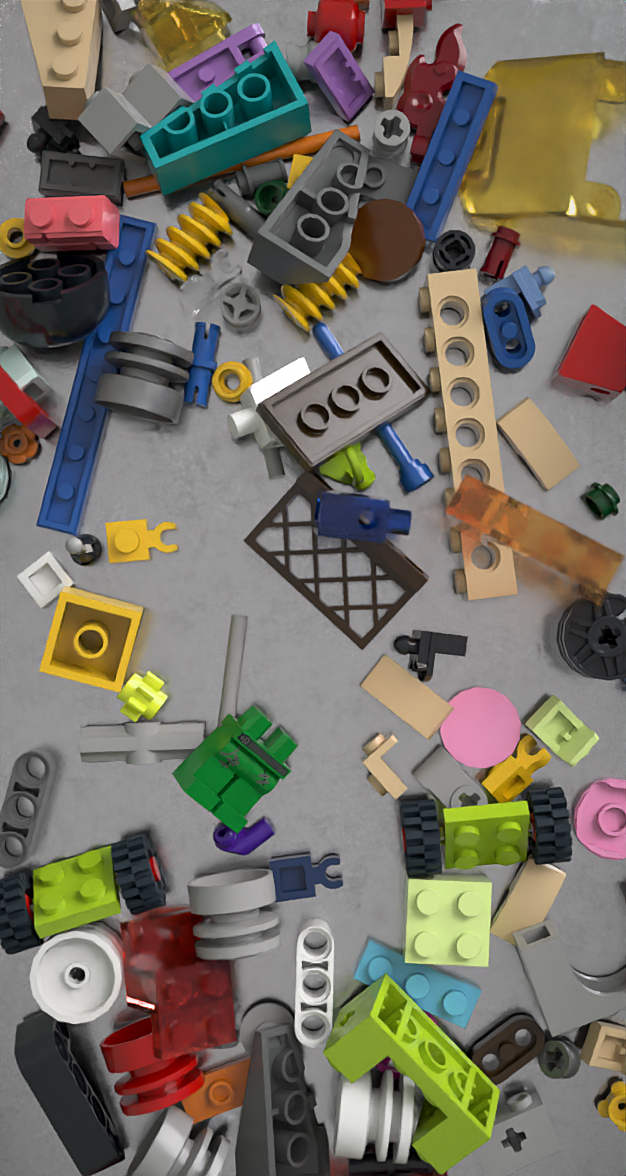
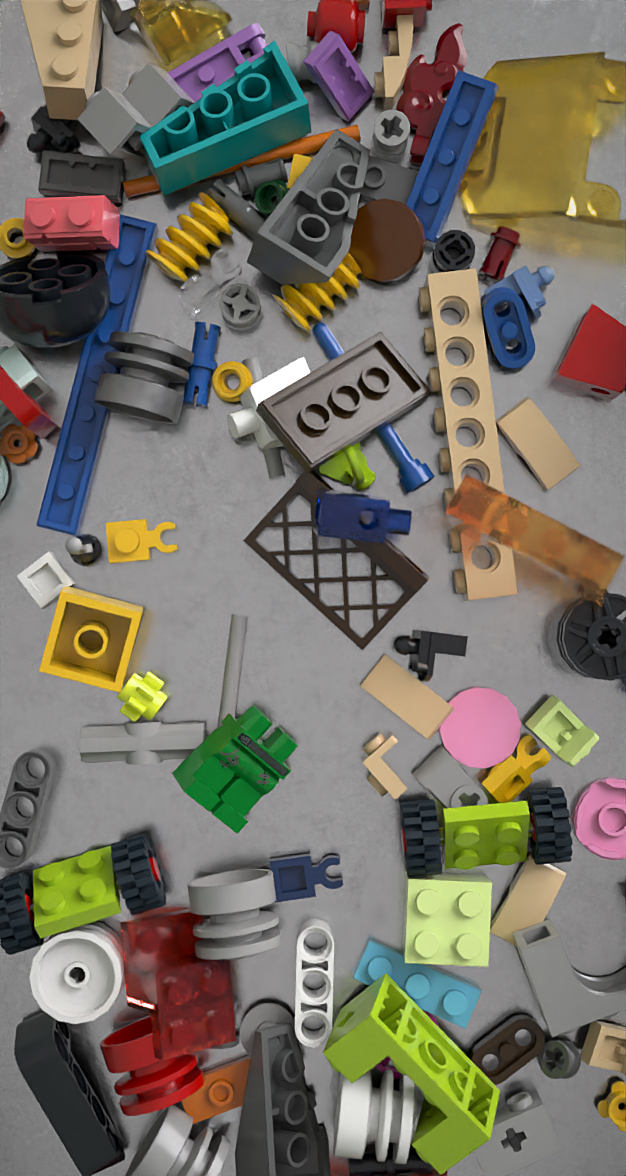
dark purple arm [213,818,276,856] -> none
dark green plate [583,482,620,520] -> none

